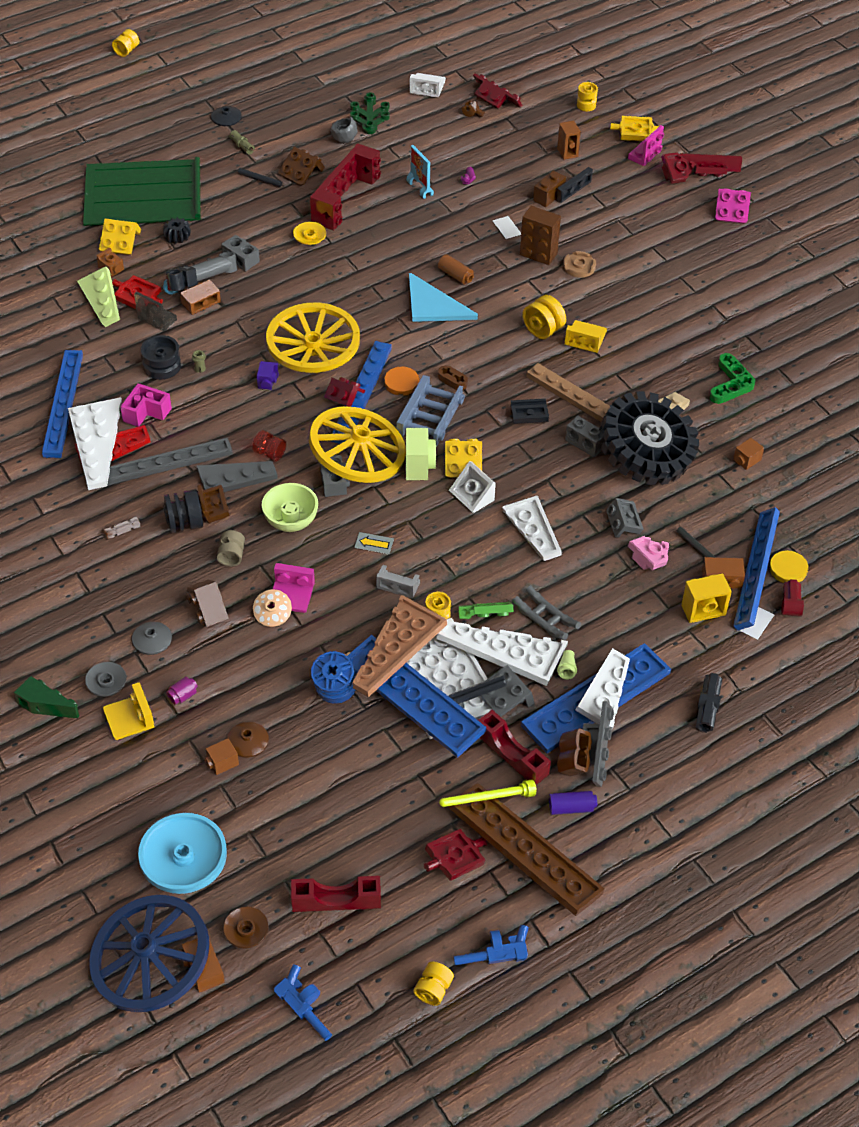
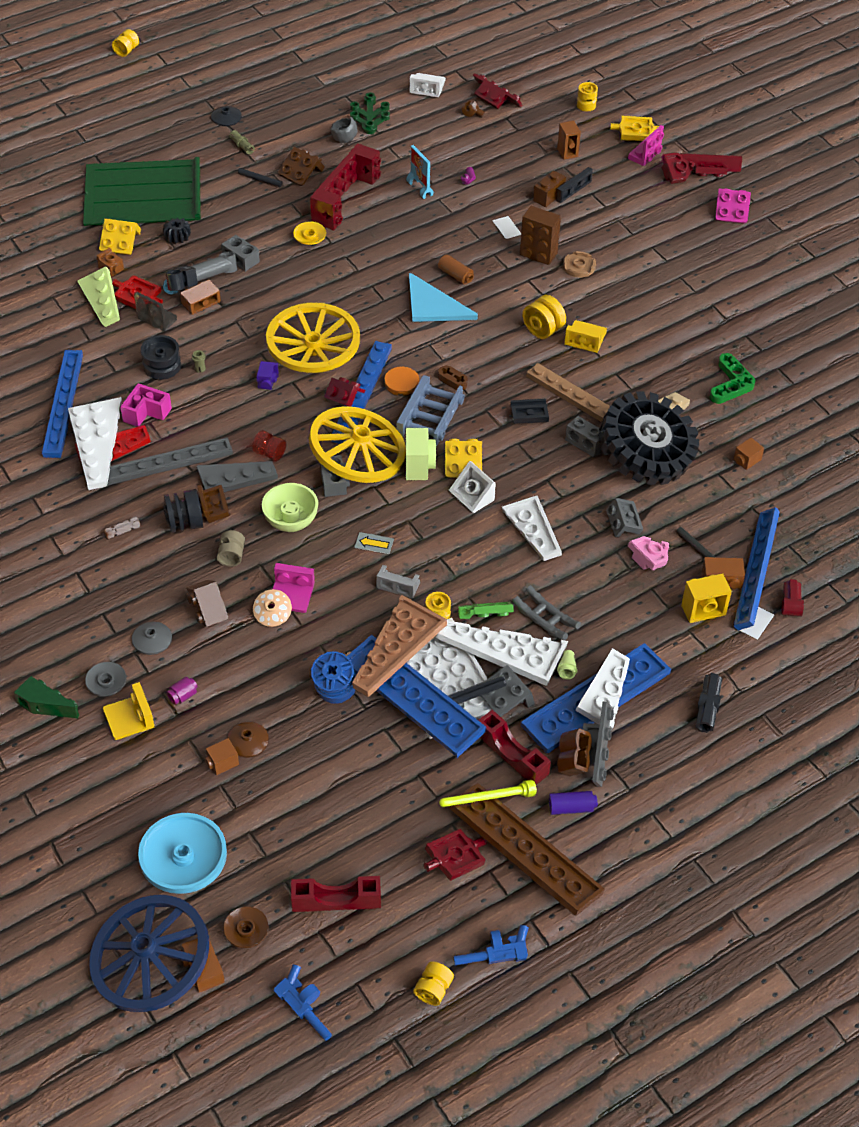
yellow tile [770,550,808,583] -> none

